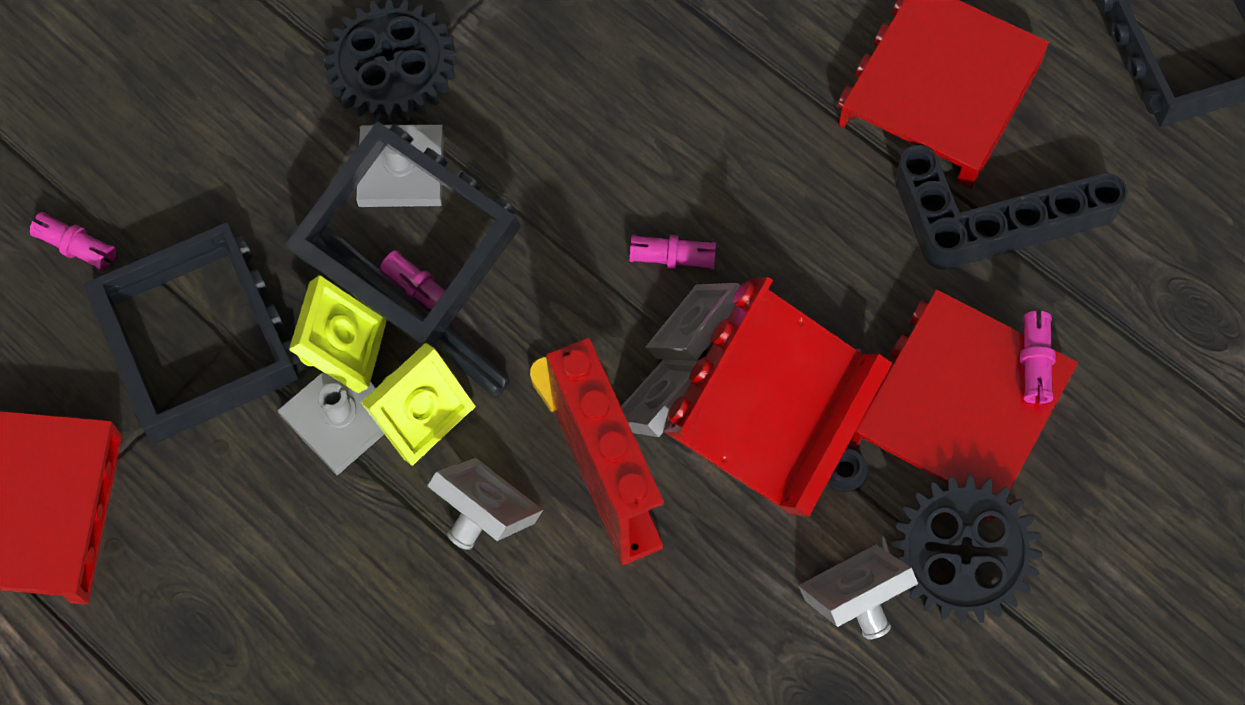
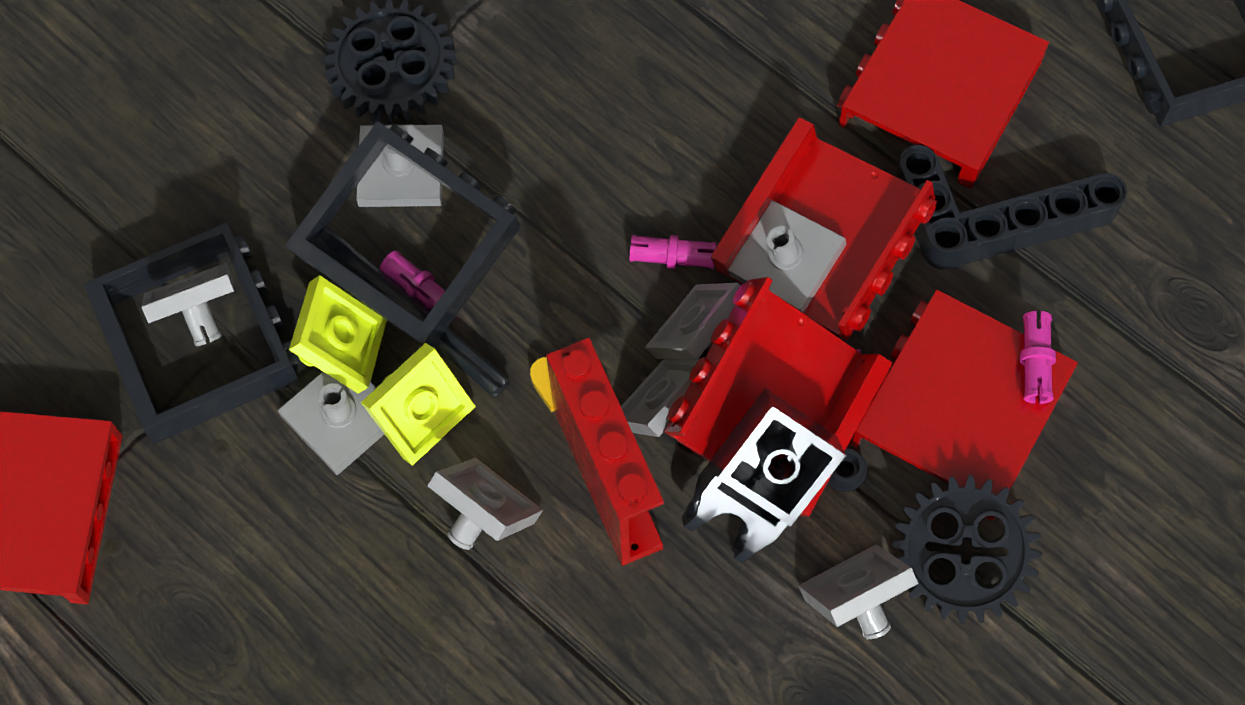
dark pink pin [30,212,116,271] -> none
none -> tile [141,262,234,346]
none -> black brick [682,388,846,564]
none -> red panel [711,117,937,341]
none -> light grey tile [728,200,847,313]

